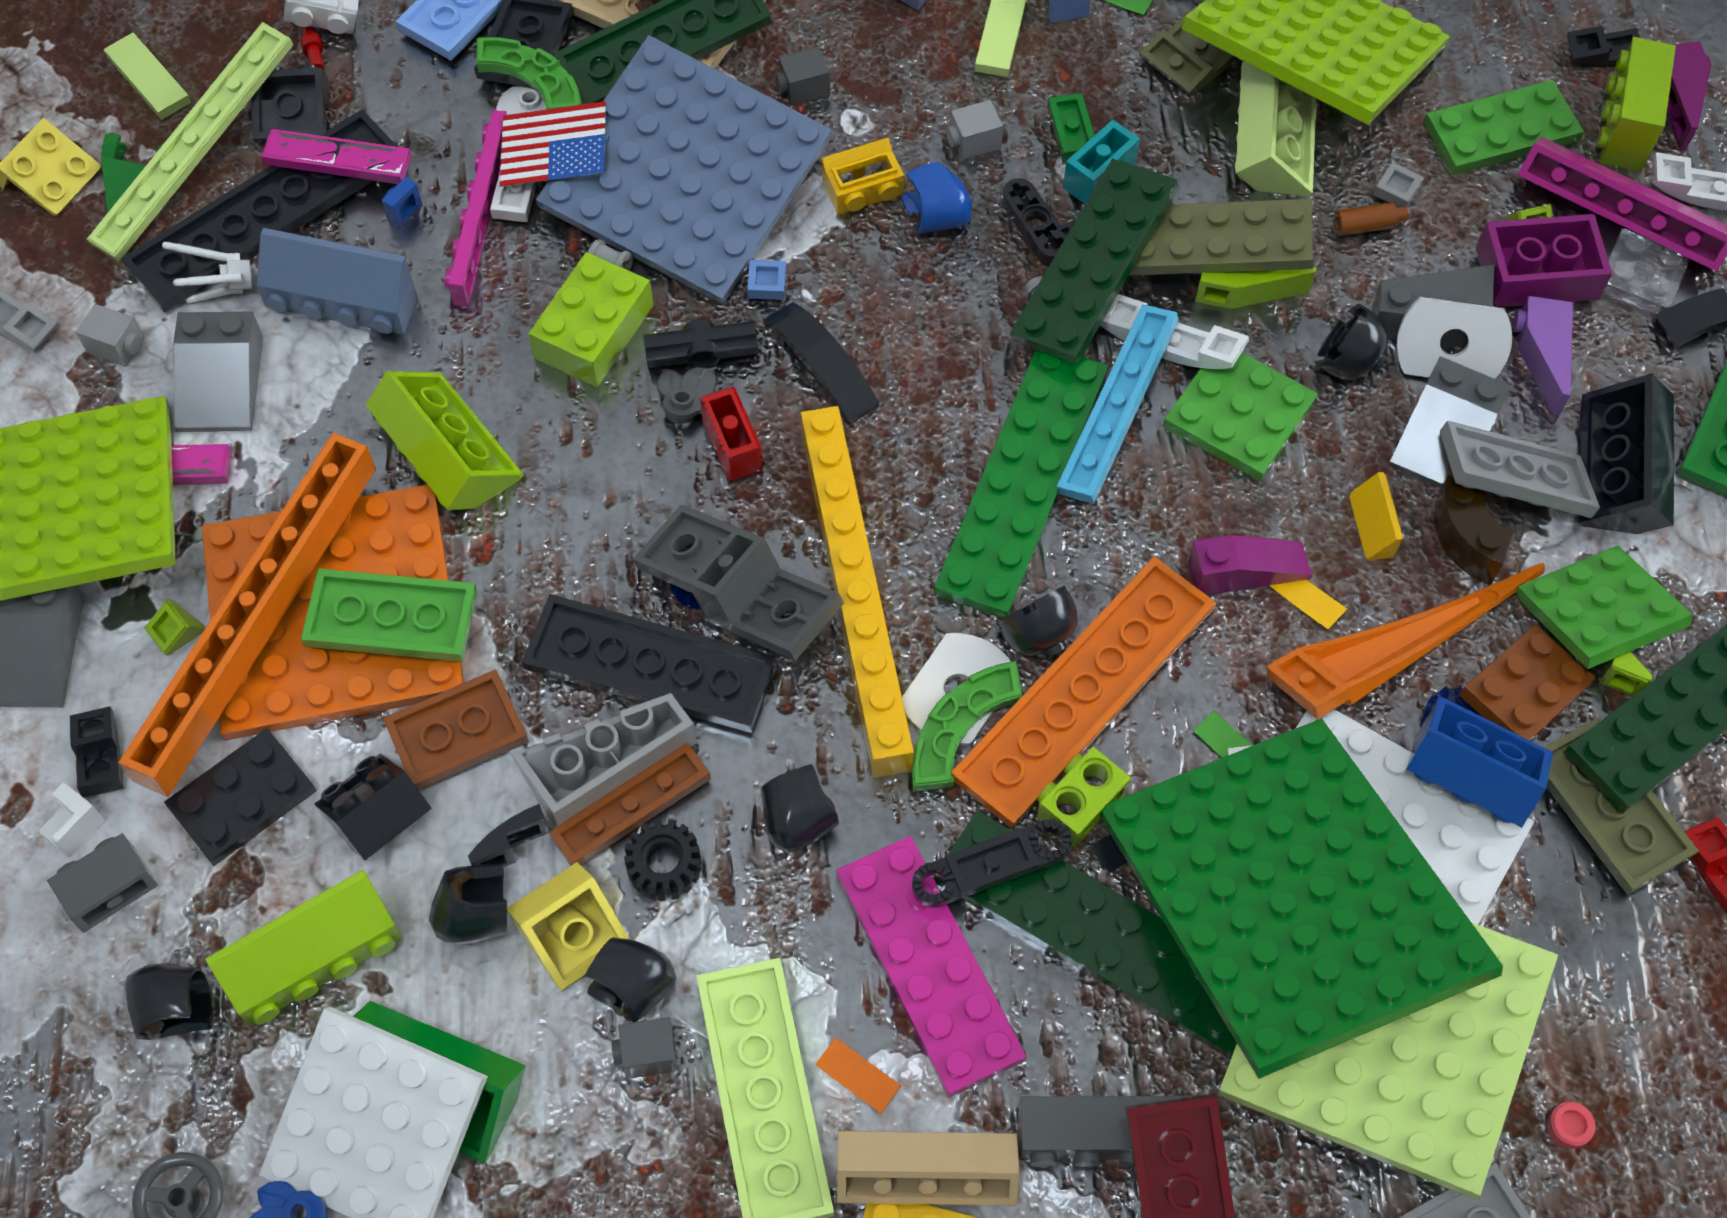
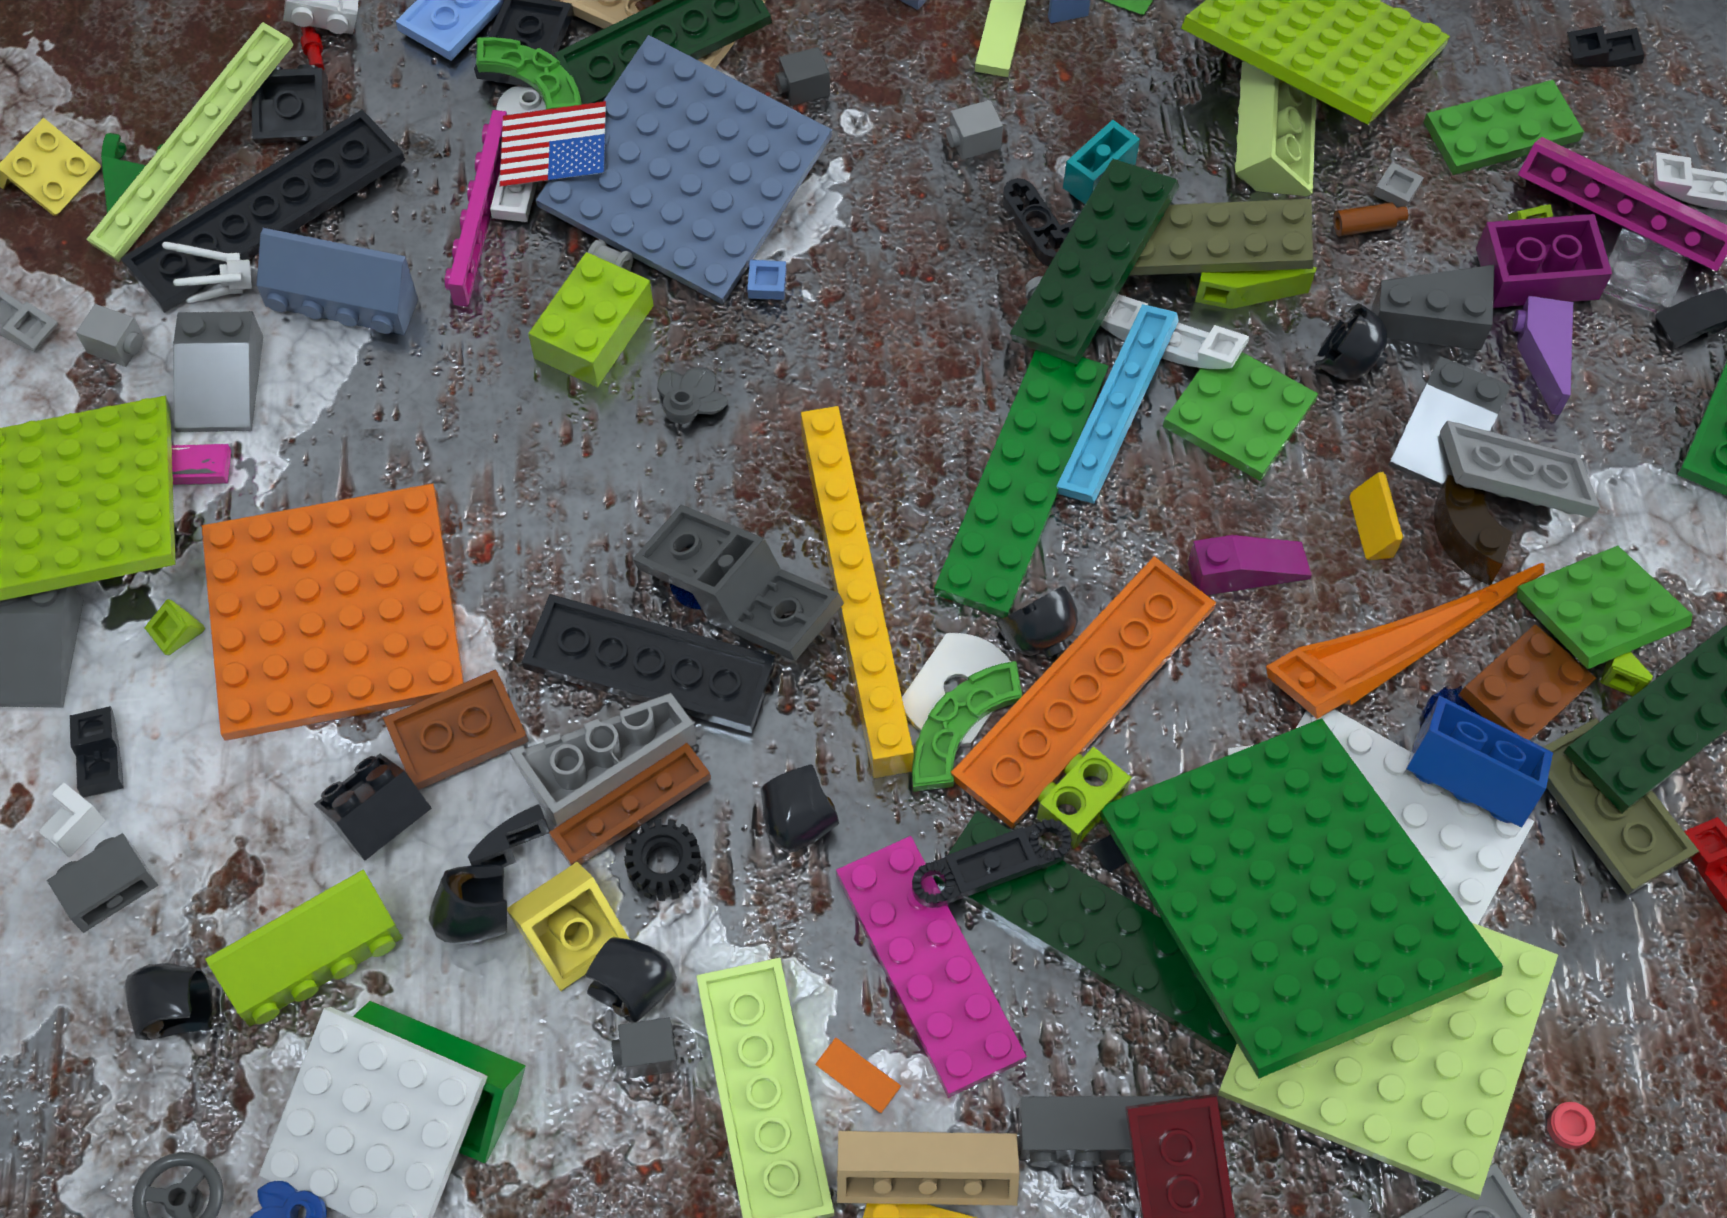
yellowish green tile [103,33,191,120] -> none
orange brick [118,432,376,797] -> none
black plate [164,728,317,867] -> none
dark pink tile [261,129,412,184] -> none
bright green plate [301,568,478,662] -> none
lime slope [365,371,524,510] -> none
blue plate [382,177,423,229] -> none
black piece [643,319,758,368] -> none
red brick [700,387,763,481] -> none
black slope [763,302,879,425] -> none
yellow window [822,137,904,215] -> none
blue piece [901,162,972,234] -> none
green plate [1047,93,1095,162] -> none
olive slope [1139,12,1237,95] -> none
bright green sticker [1193,711,1252,758] -> none
yellow sticker [1269,580,1347,629] -> none
white piece [1396,297,1512,379] -> none
black slope [1579,373,1674,534] -> none
lime brick [1596,37,1676,172] -> none
magenta slope [1666,41,1711,150] -> none

